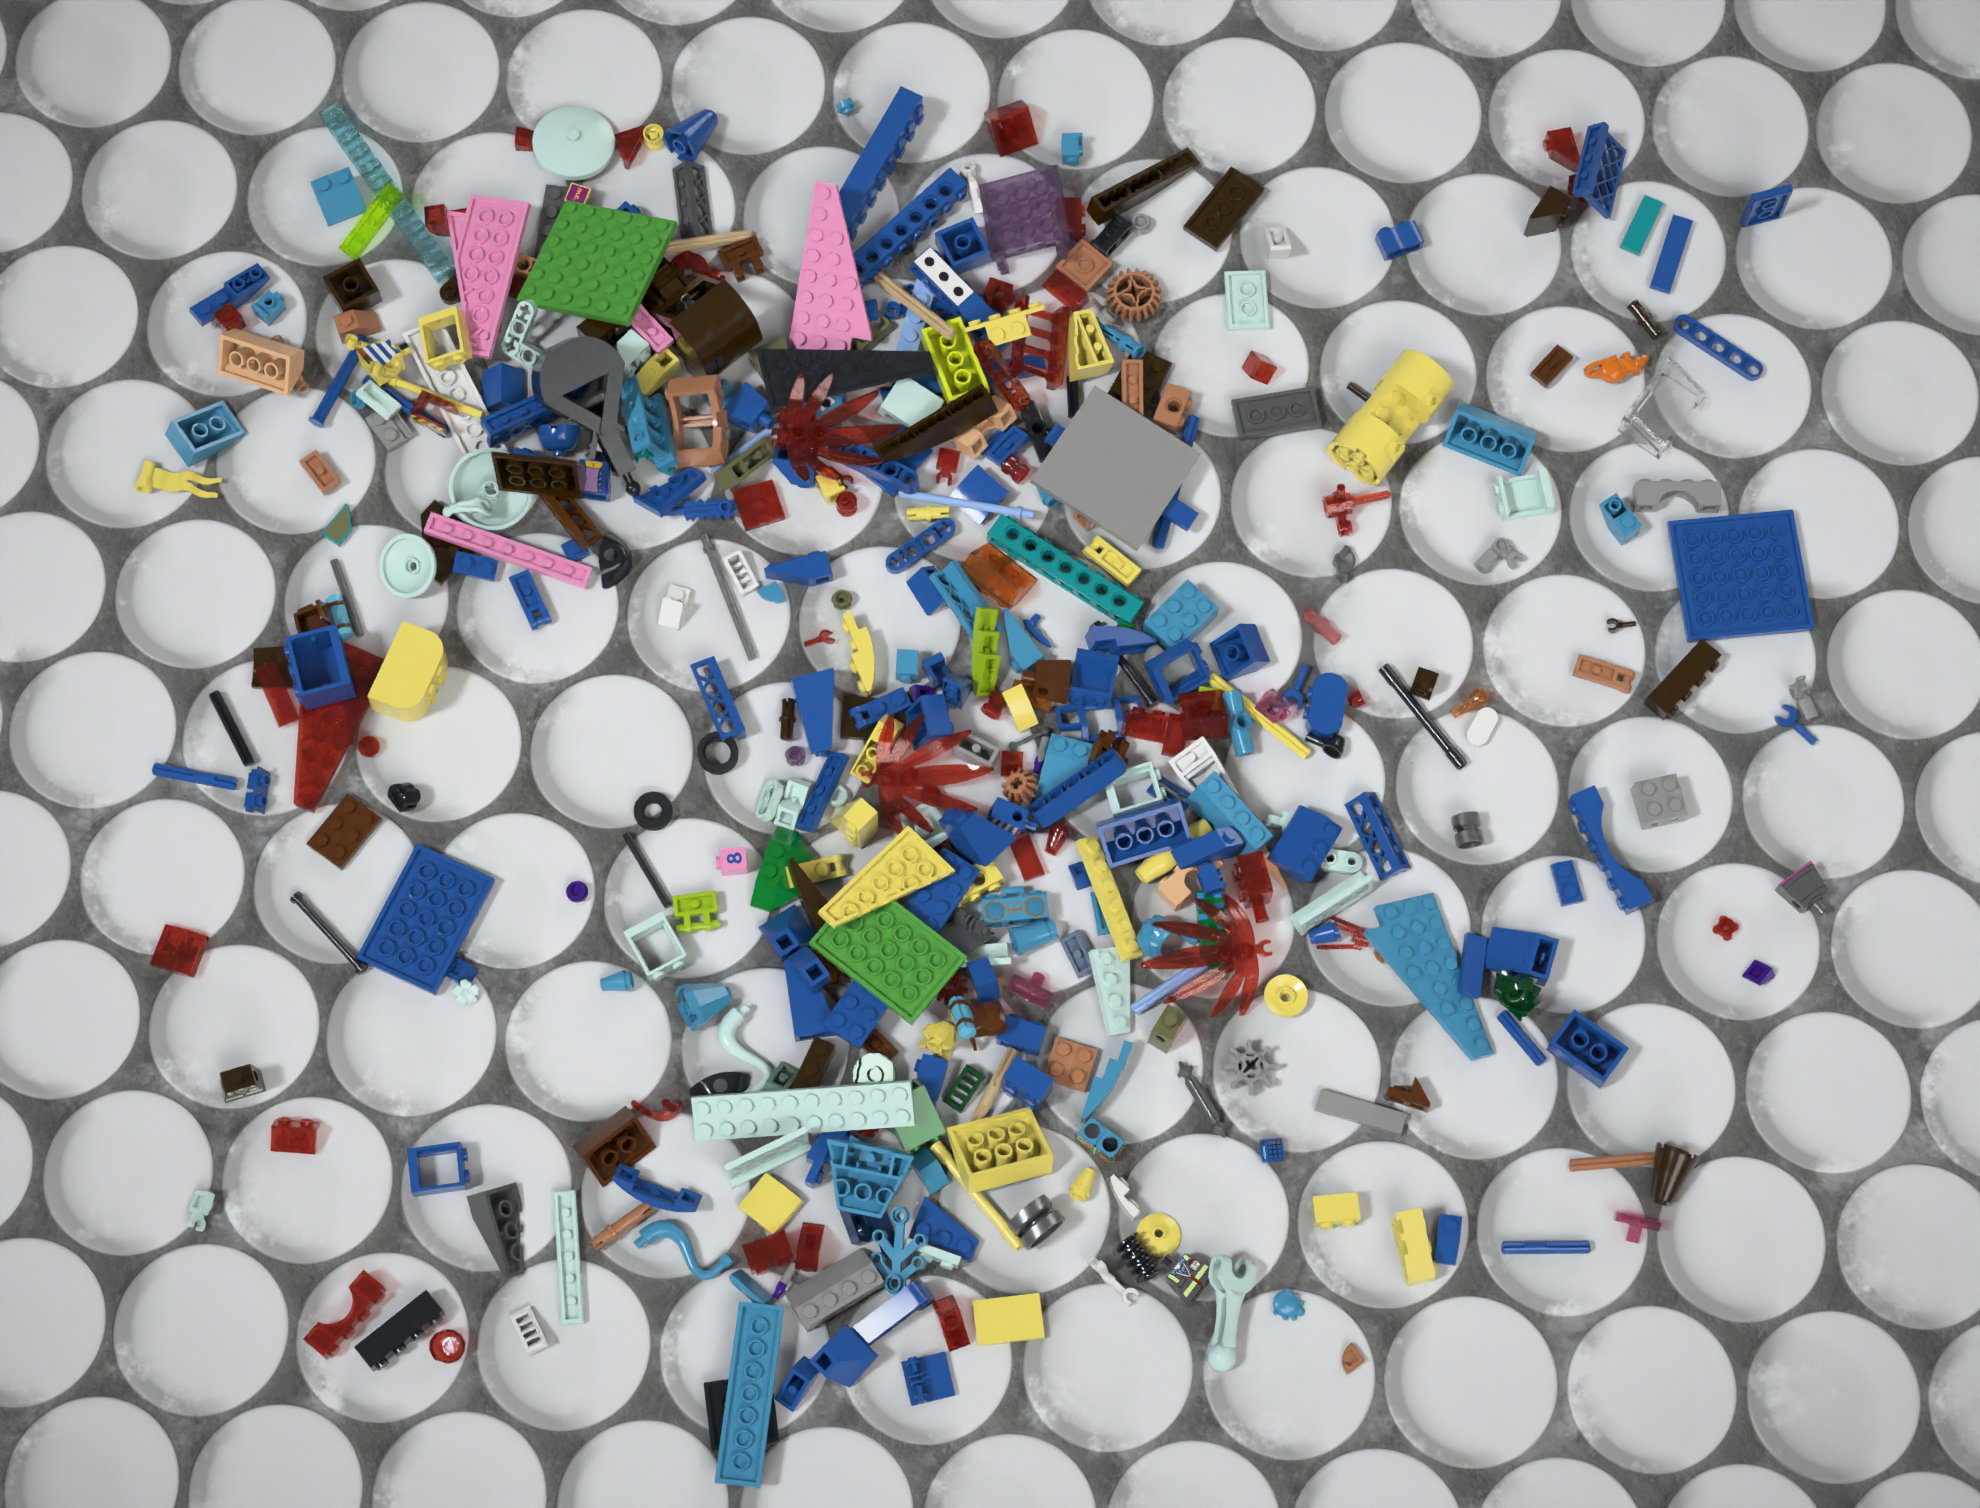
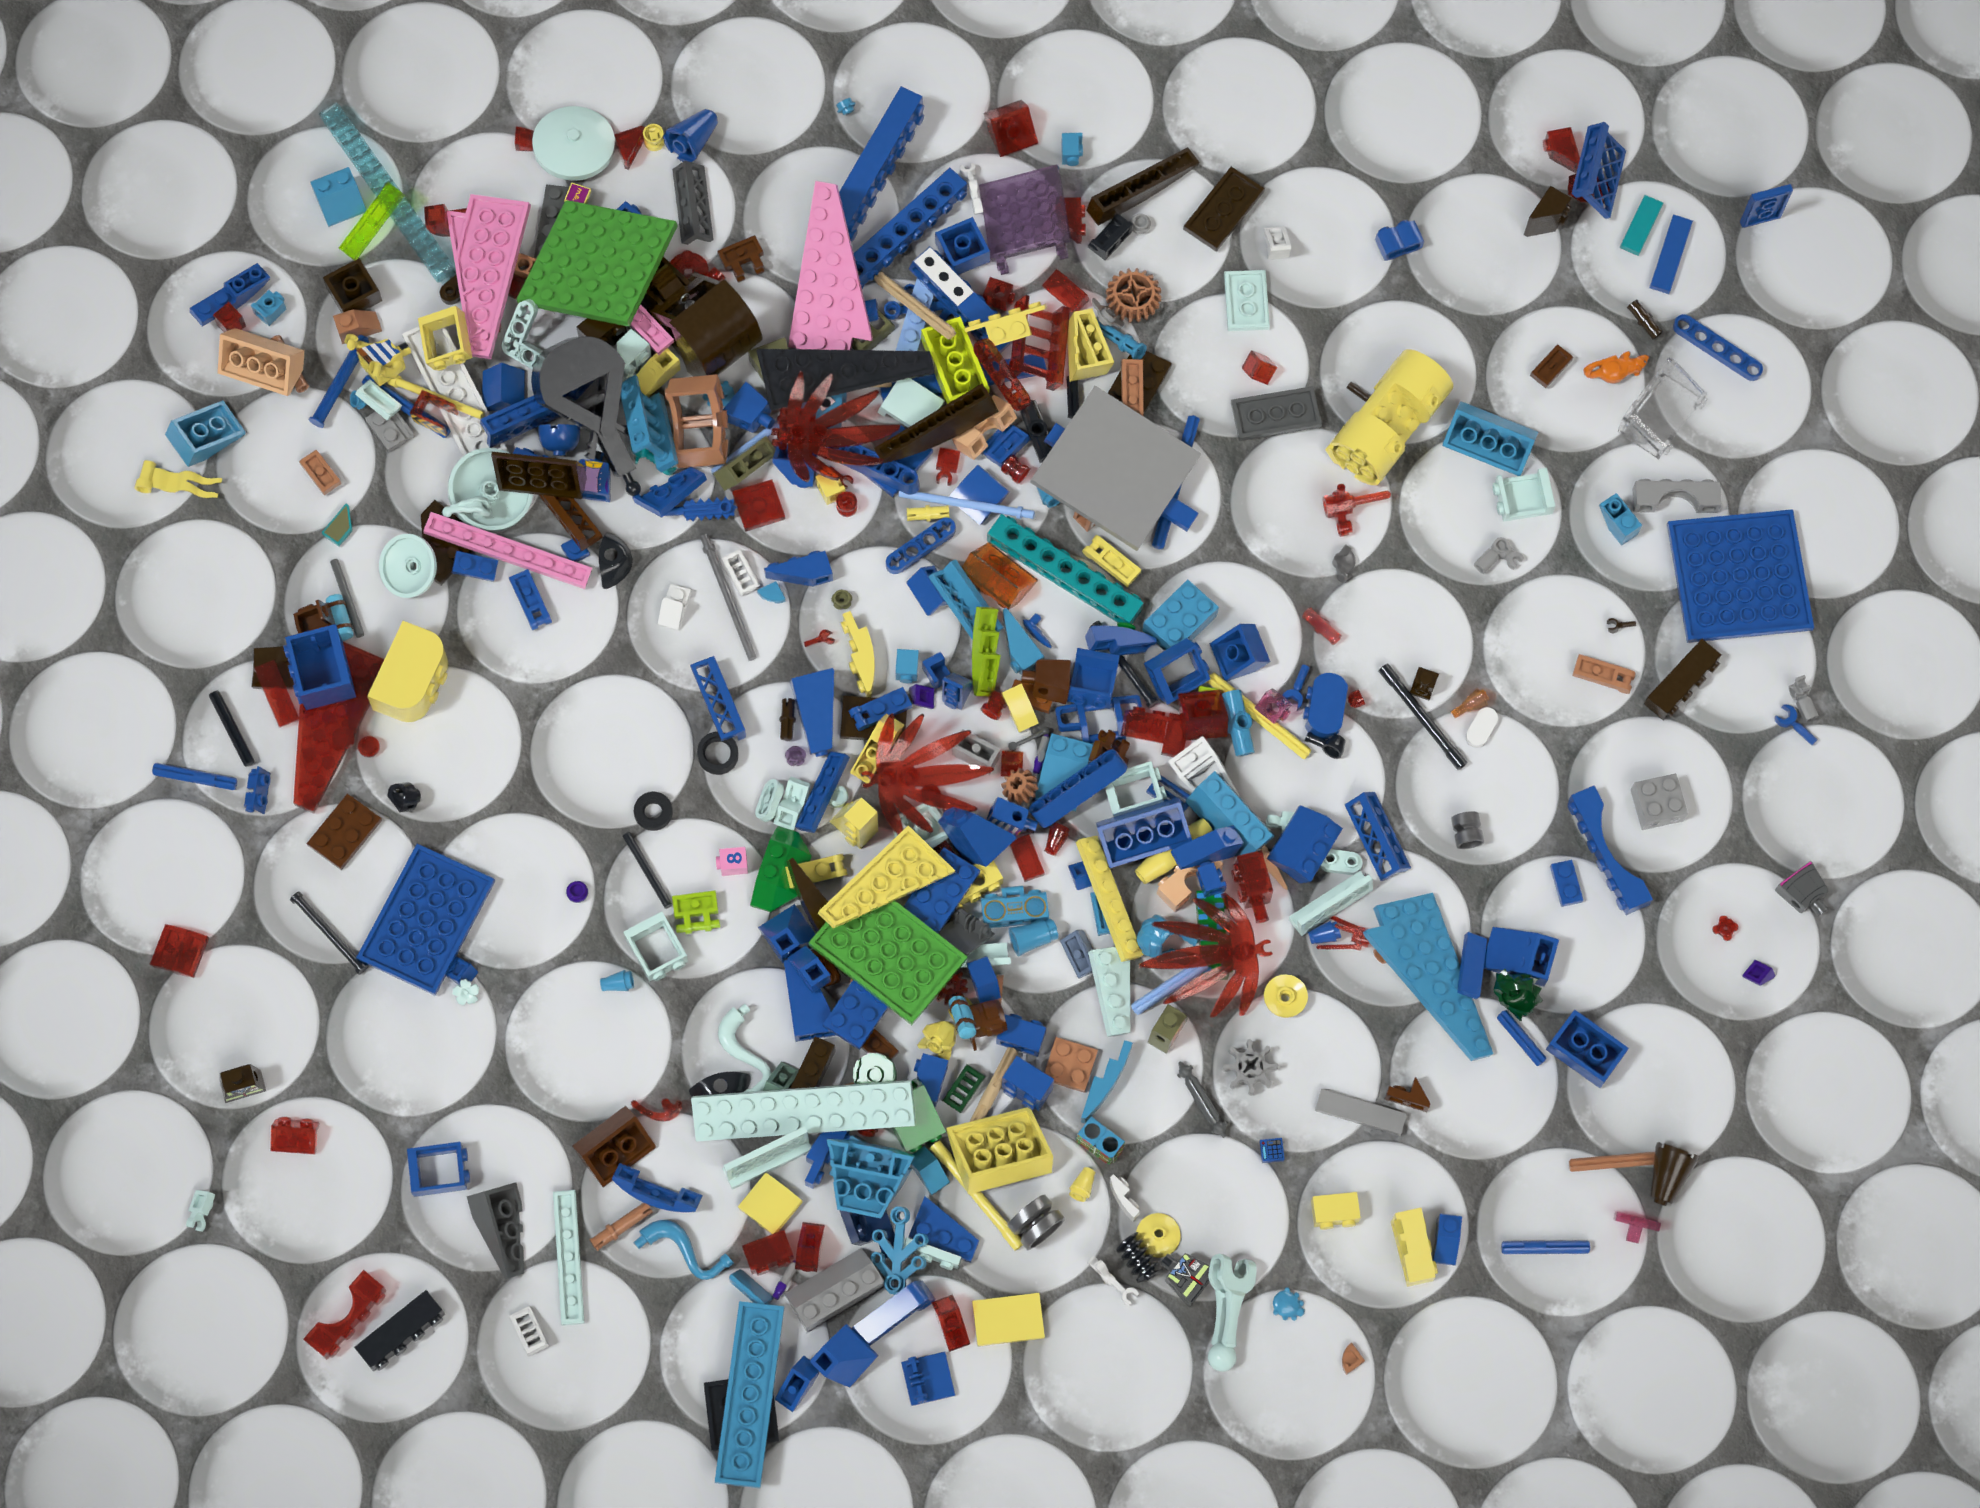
clear red hair [429,1329,466,1364] -> none
tan axle [665,229,751,254] -> none
dark azure cone [675,983,732,1032] -> none
blue brick [905,694,954,752] -> none
clear pink tile [1007,972,1053,1010] -> none
nougat plate [1055,238,1114,295] -> none
nougat brick [1153,382,1193,435] -> none

